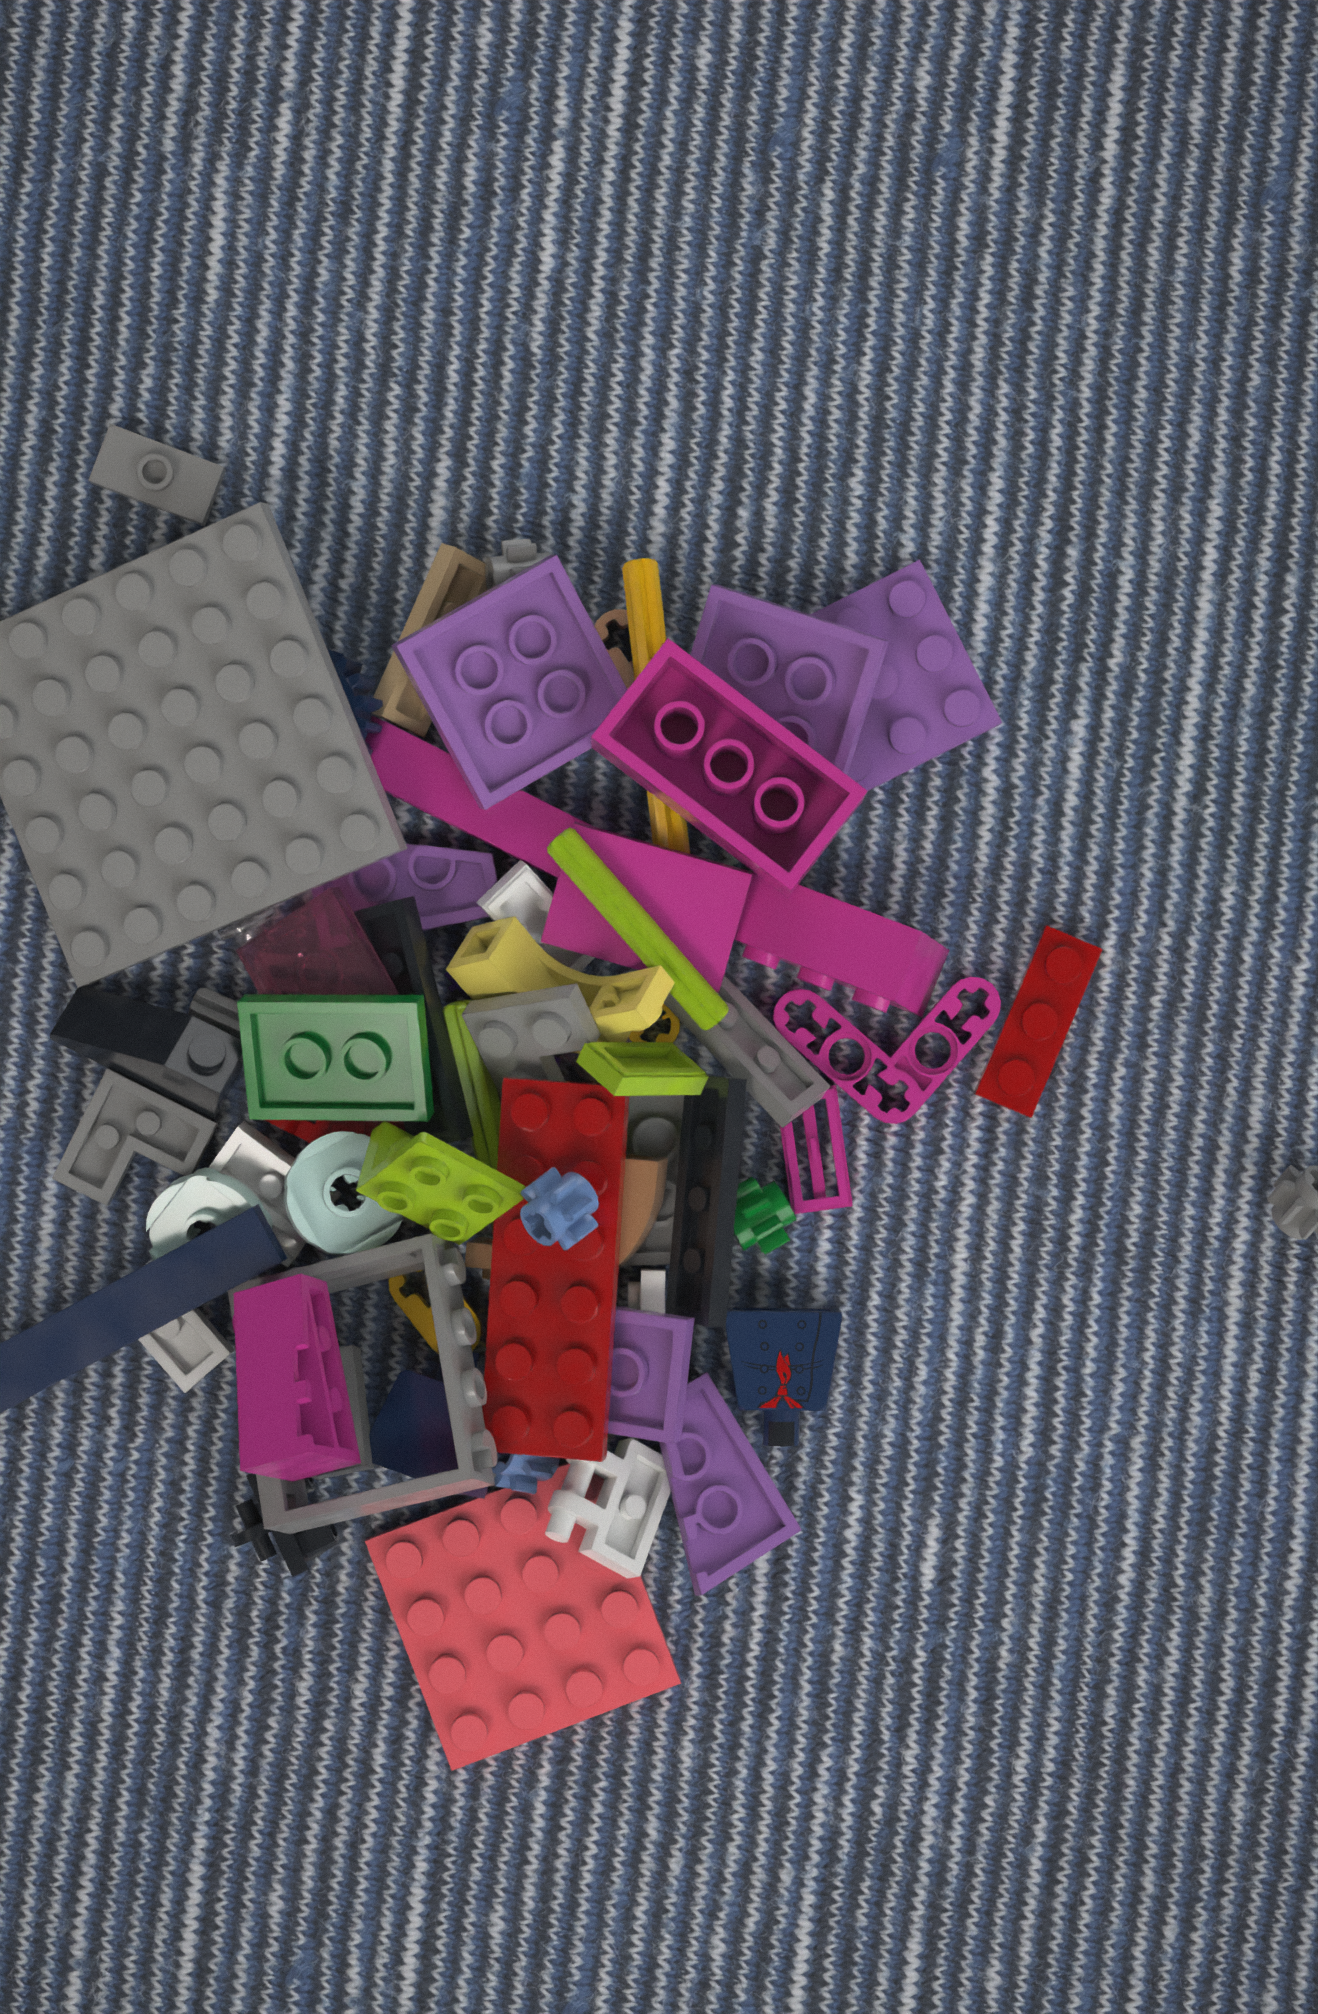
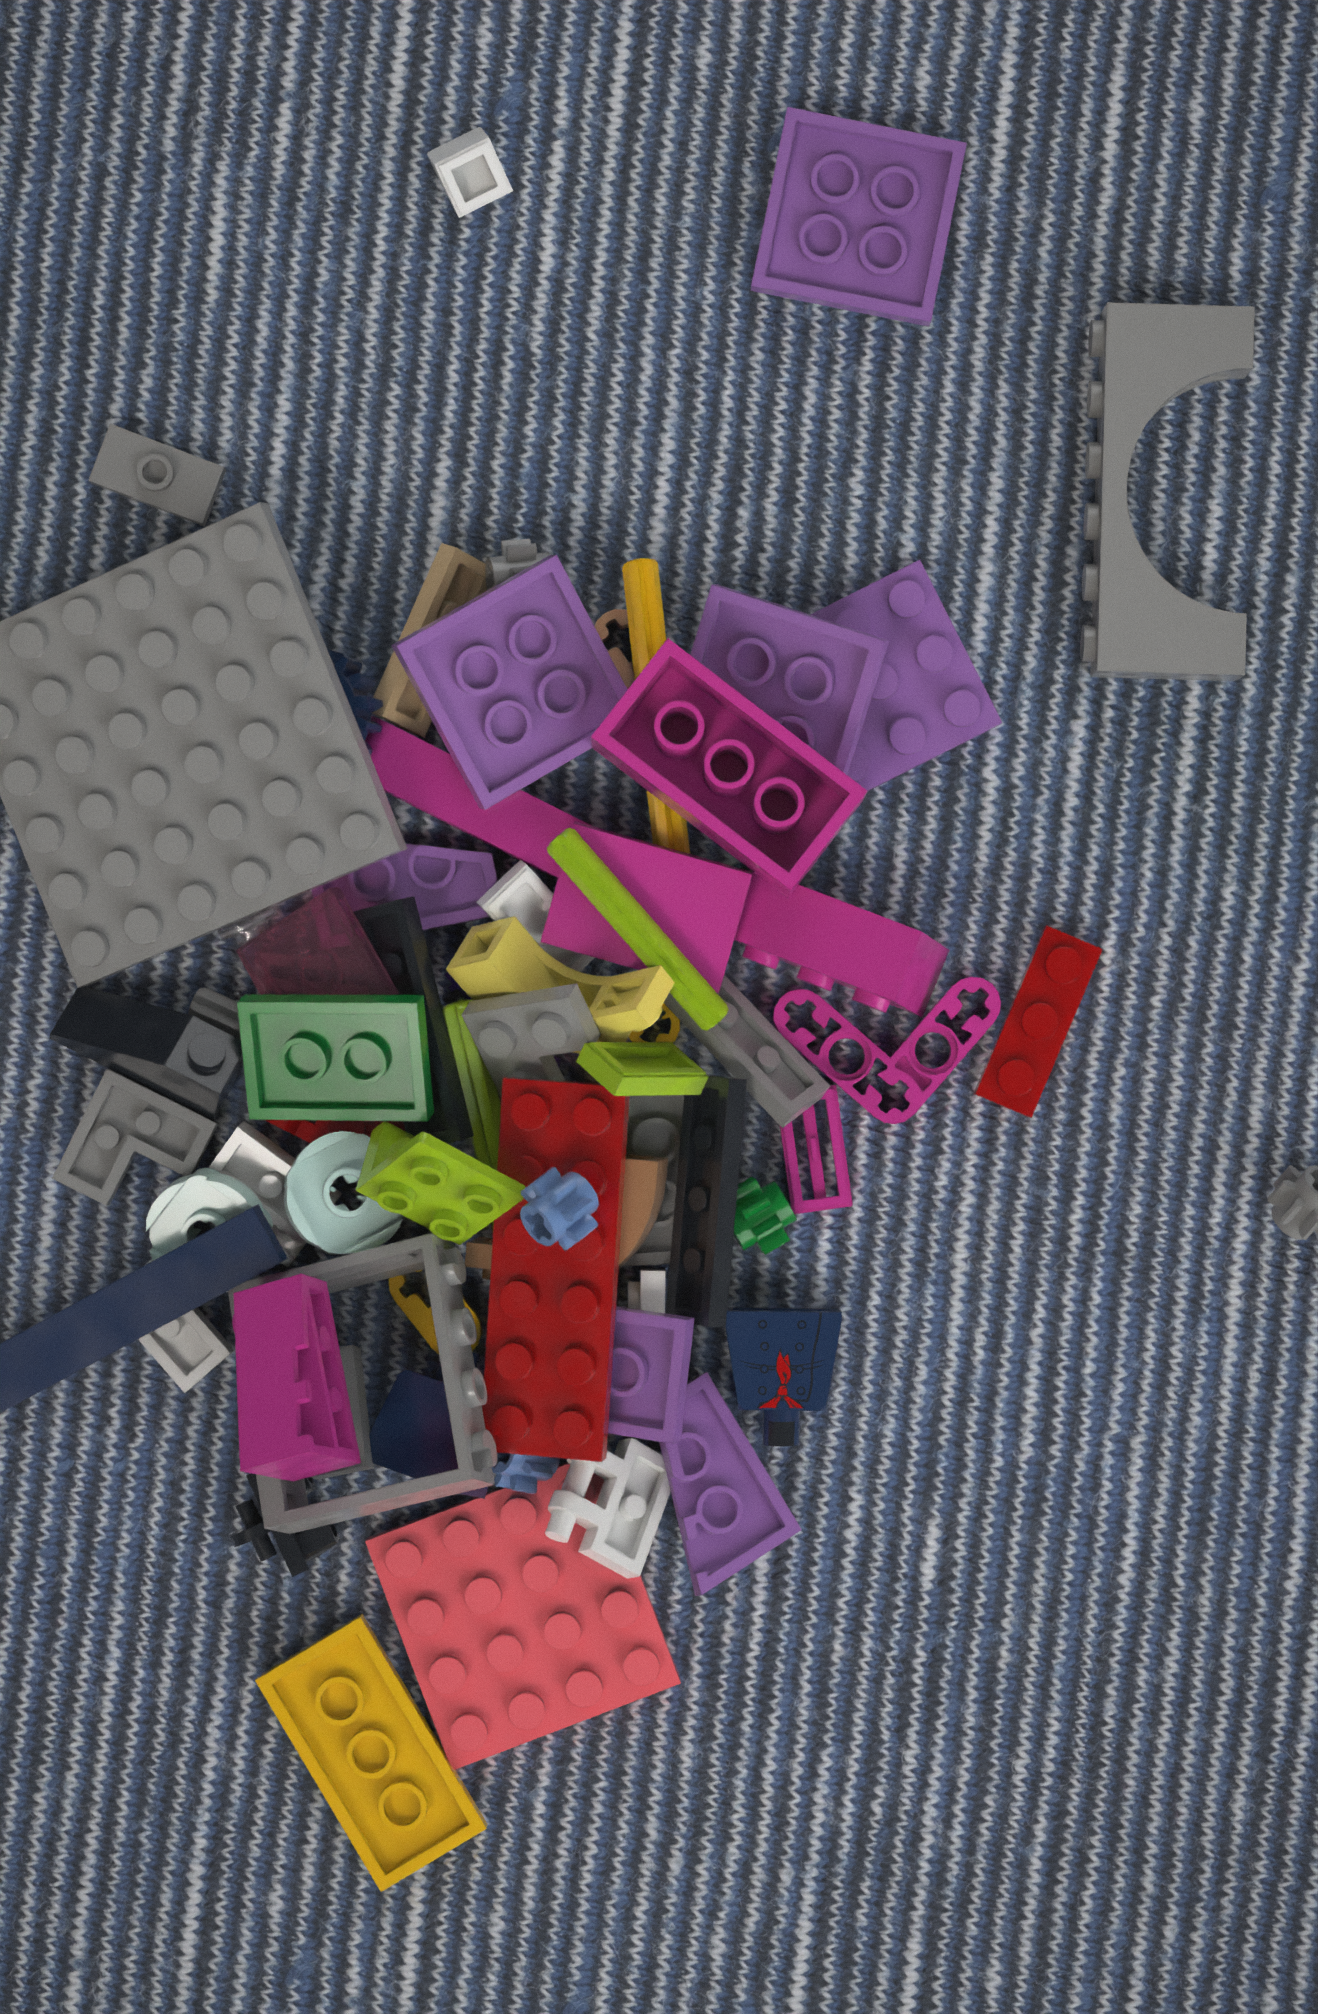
none -> yellow plate [255,1614,488,1892]
none -> white slope [427,127,513,218]
none -> medium lavender plate [751,107,967,327]
none -> light grey arch [1080,302,1255,681]

